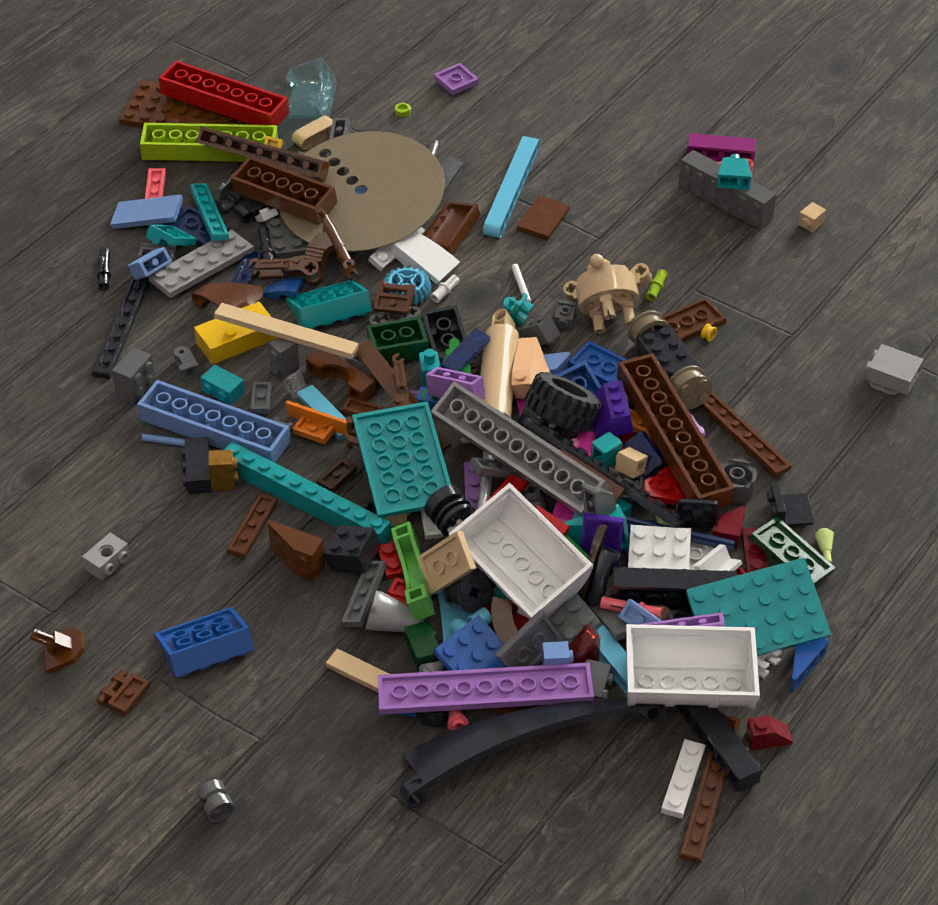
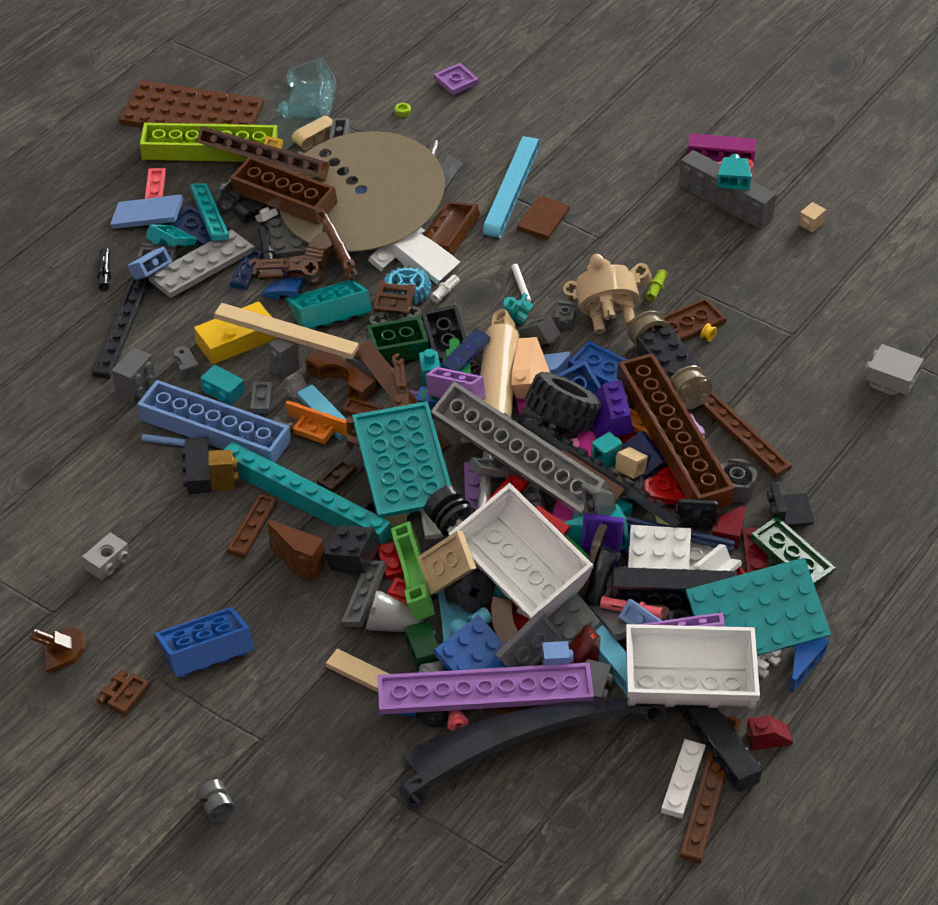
red brick [158,60,289,126] -> none
reddish brown panel [191,282,263,308] -> none
yellowish green cone [814,528,834,563] -> none

